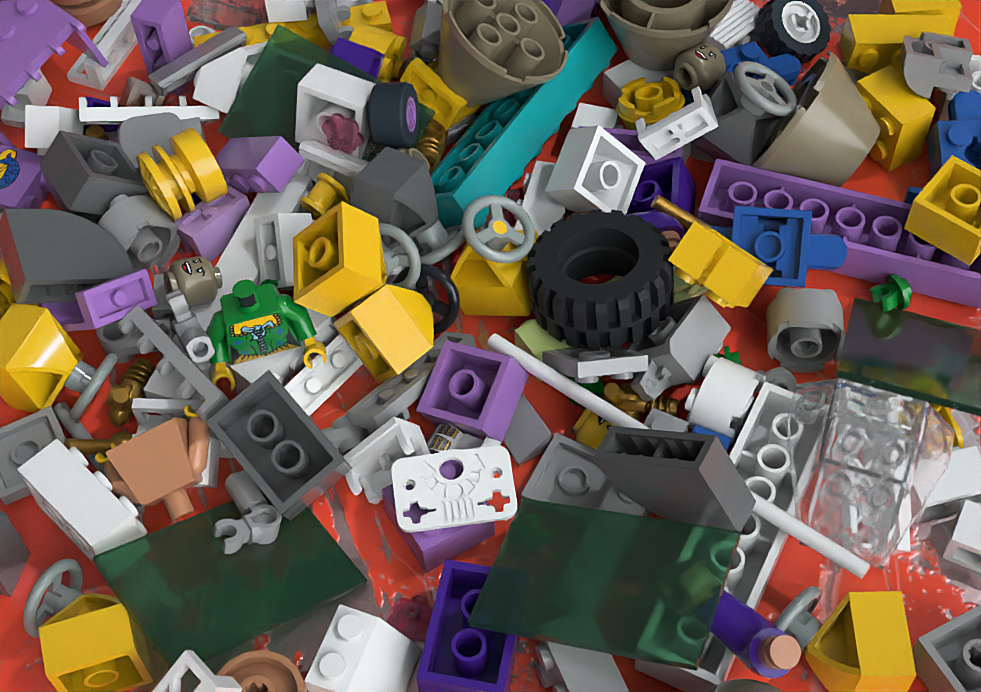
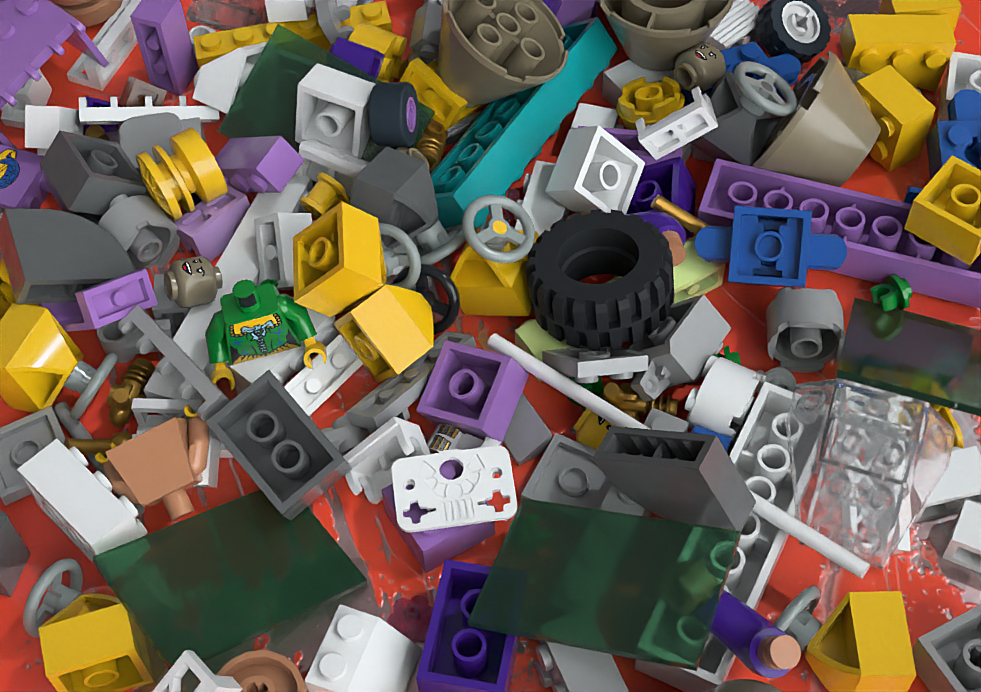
light grey slope [148,27,247,97] -> none
light grey bar [165,289,215,363] -> none
light grey bar [213,470,282,554] -> none
clear pink plant [322,113,364,154] -> none
yellow piece [668,221,773,309] -> none
light grey brick [900,32,973,99] -> none

